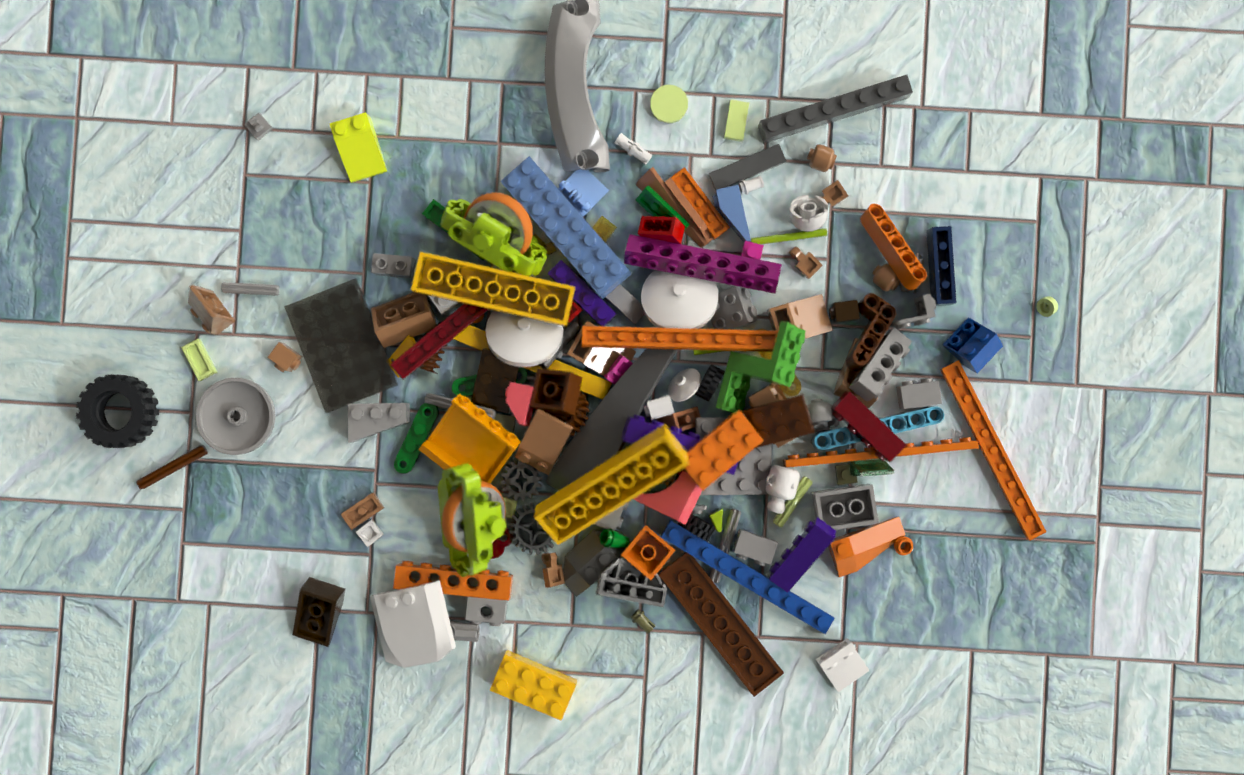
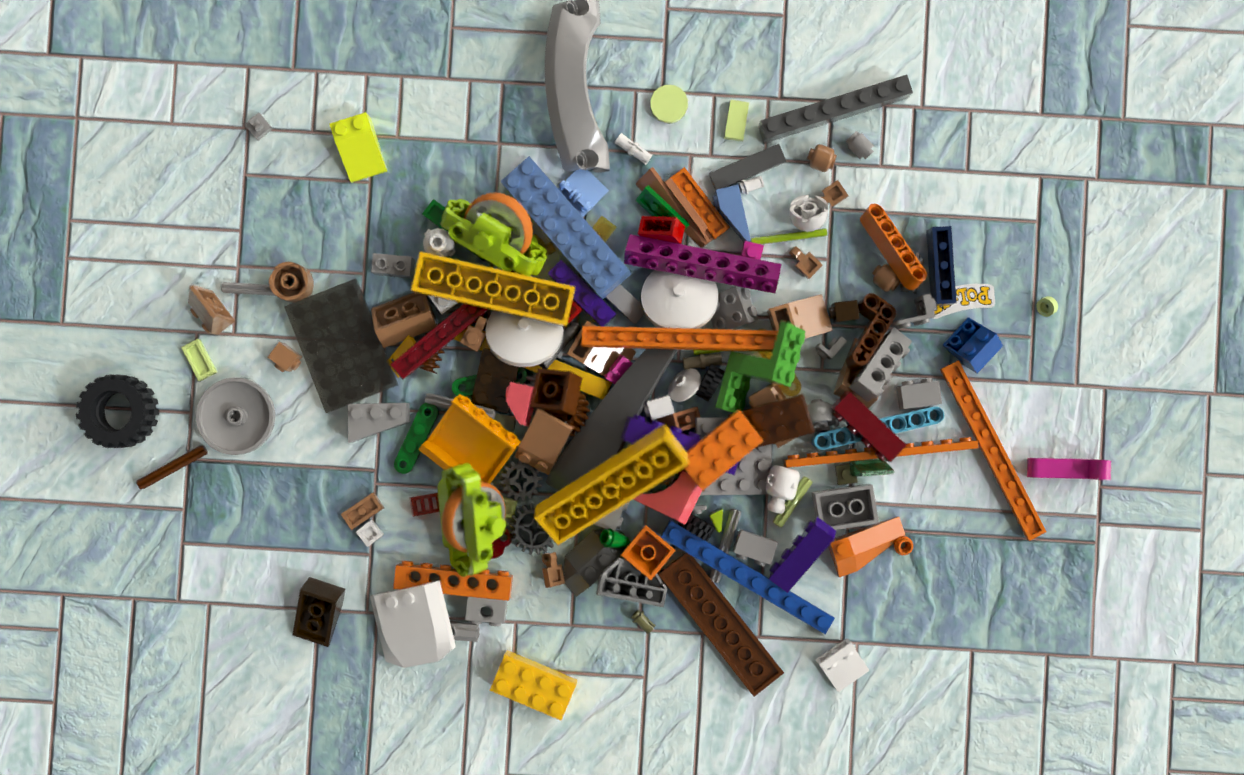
none -> medium nougat brick [269,262,314,303]
none -> clear red slope [409,492,440,517]
none -> white piece [423,228,456,258]
none -> medium nougat plate [460,316,488,352]
none -> dark tan pin [682,353,722,370]
none -> light grey bracket [815,336,847,360]
none -> light grey brick [846,131,874,159]
none -> sticker [933,284,995,319]
none -> dark pink beam [1027,458,1111,480]

